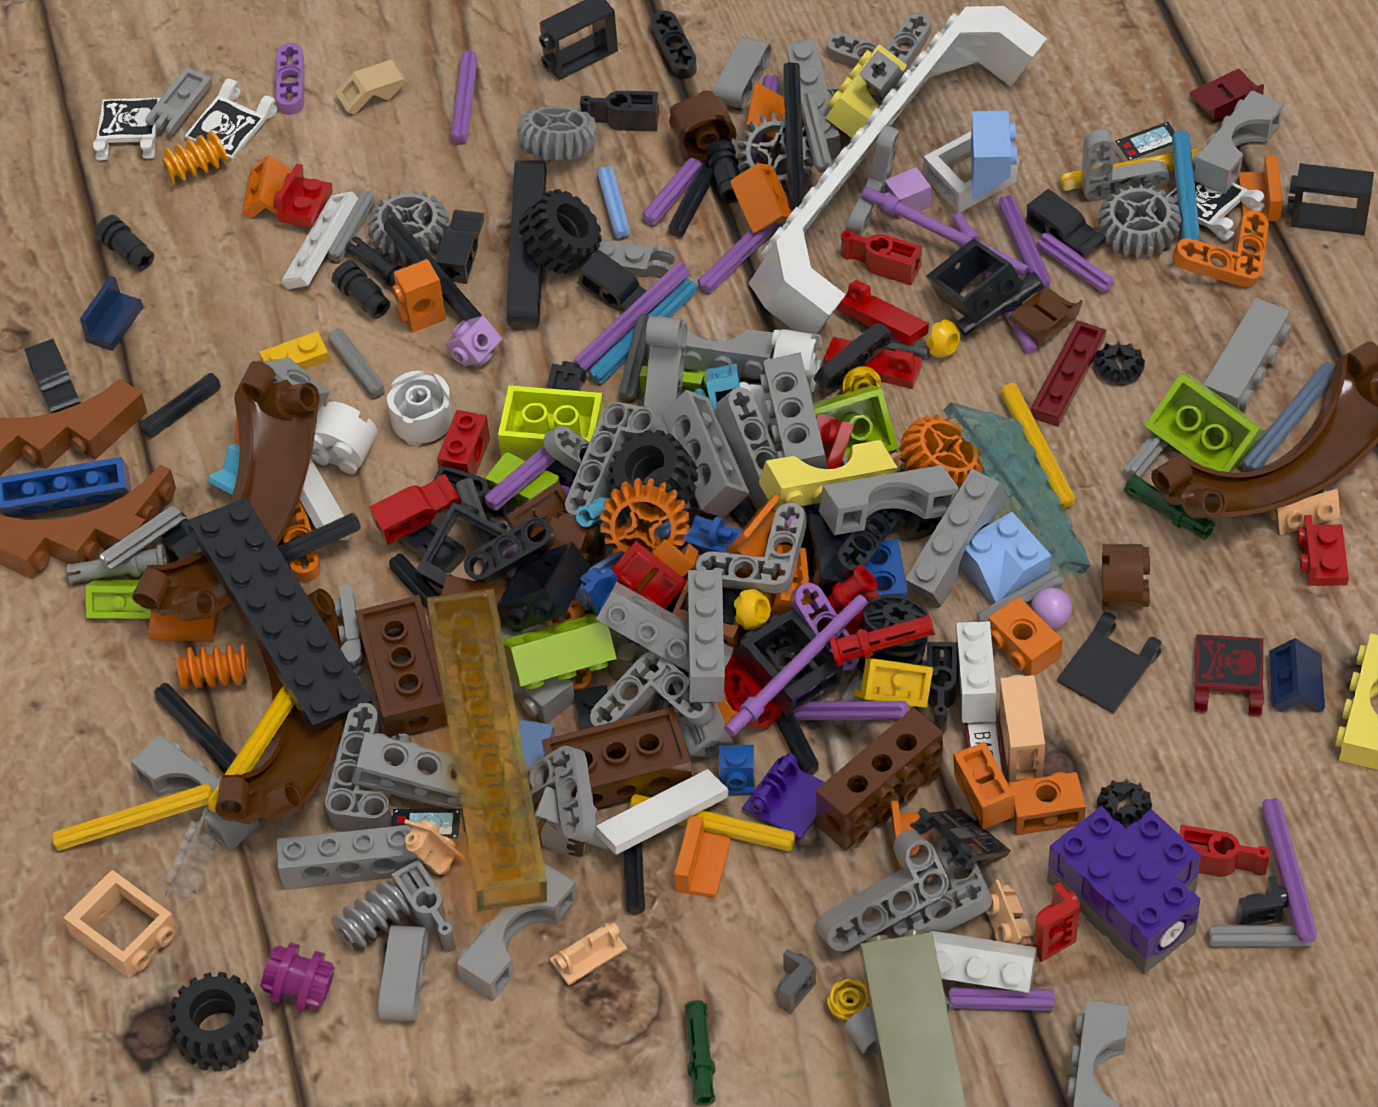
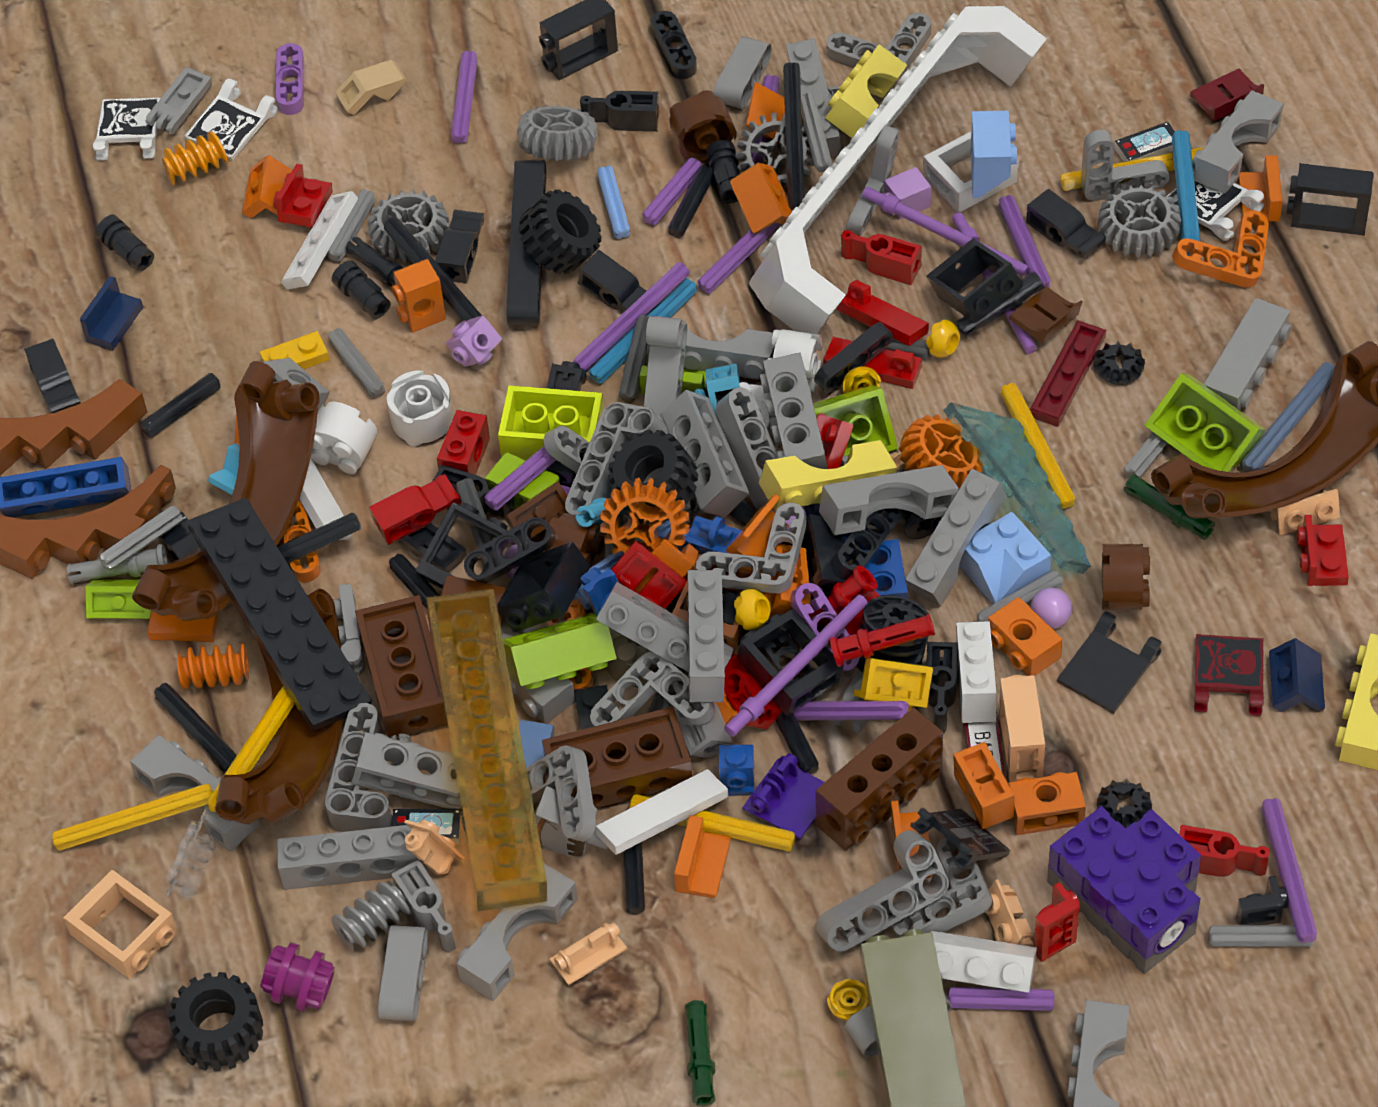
light grey hinge [587,239,677,277] -> none
dark grey bracket [777,949,816,1014] -> none
light grey piece [859,50,904,100] -> none
medium lavender axle [1037,233,1114,293] -> none

